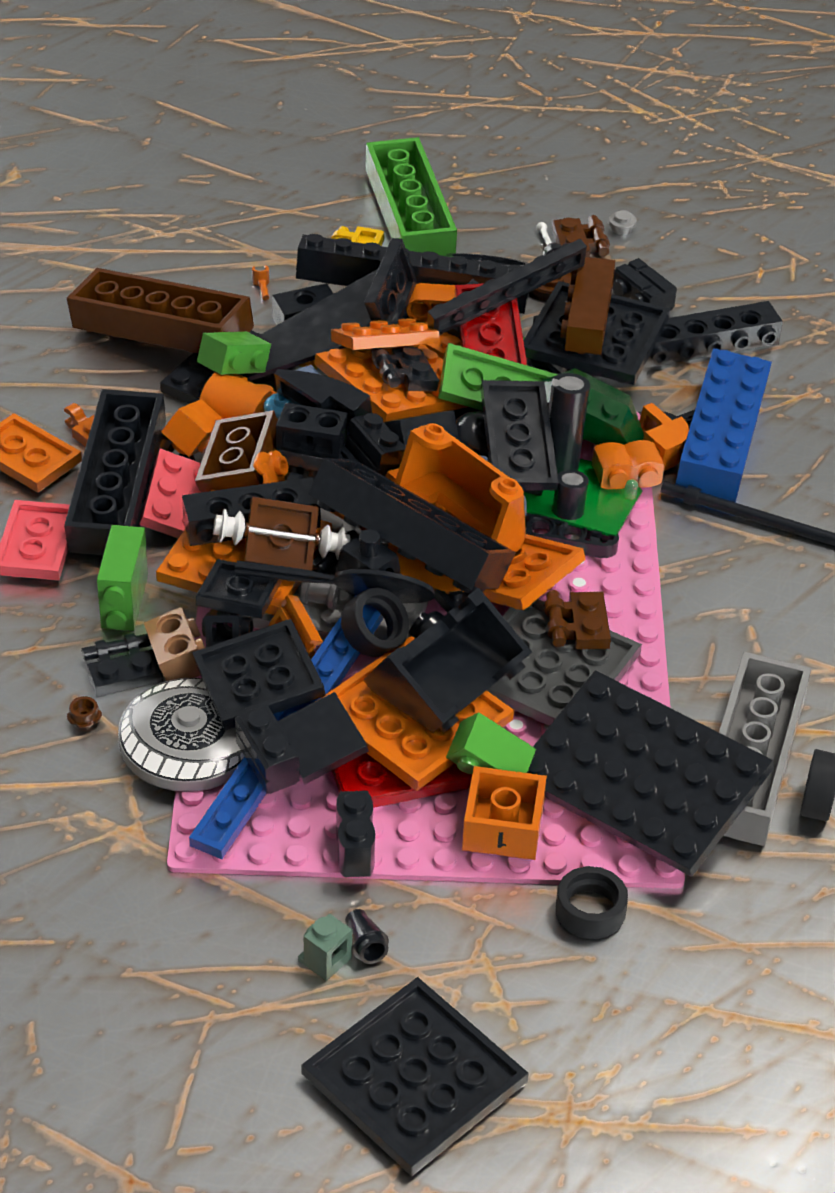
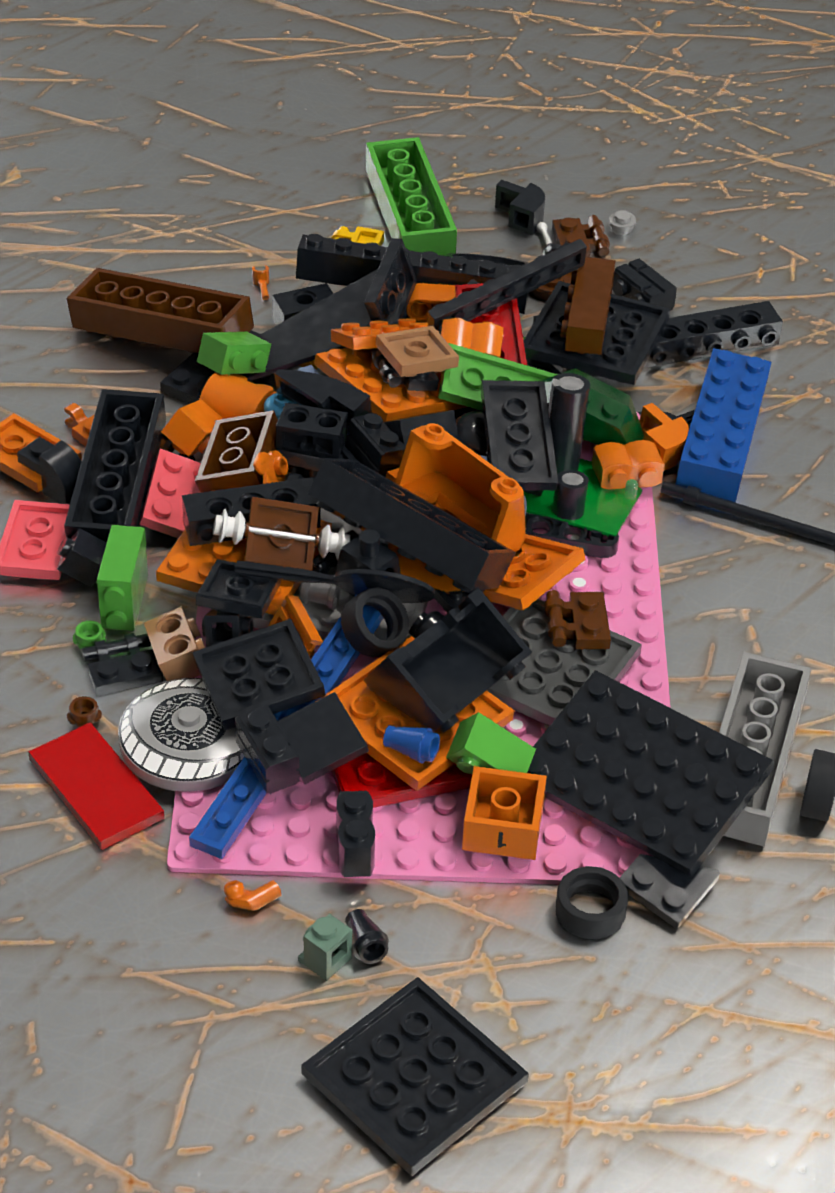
none -> black brick [17,437,82,505]
none -> red tile [28,722,165,850]
none -> black brick [57,528,107,588]
none -> bright green plate [73,620,106,649]
none -> orange arm [224,880,282,911]
none -> medium nougat plate [375,326,459,377]
none -> blue cone [383,725,440,763]
none -> orange brick [441,318,504,358]
none -> black brick [495,180,545,235]
none -> black wing [620,854,720,929]

